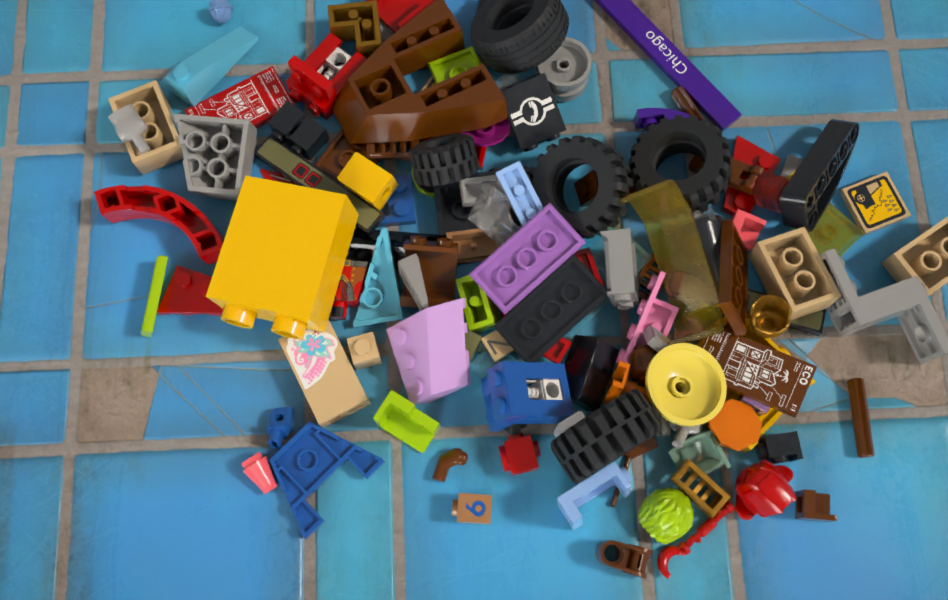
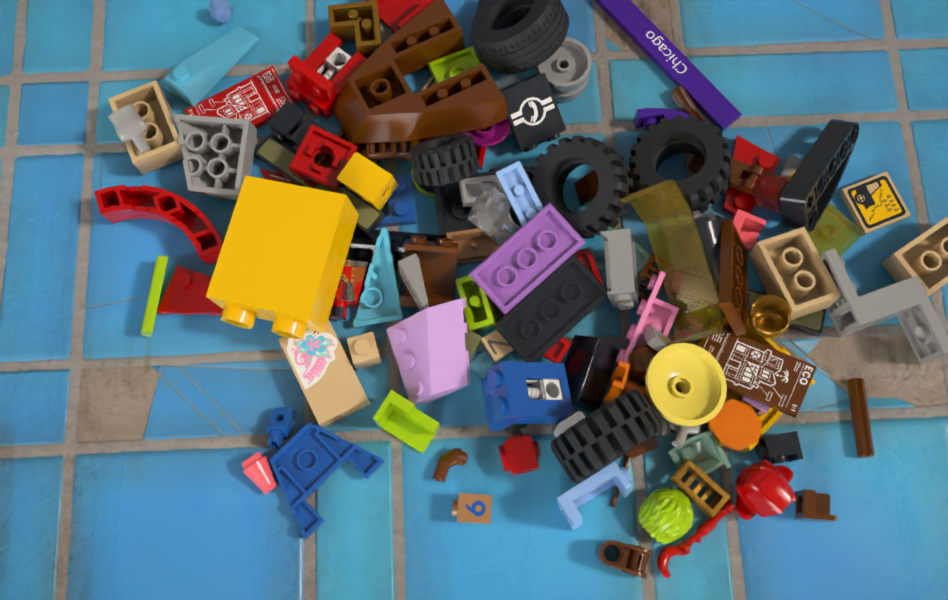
none -> red piece [289,124,358,192]

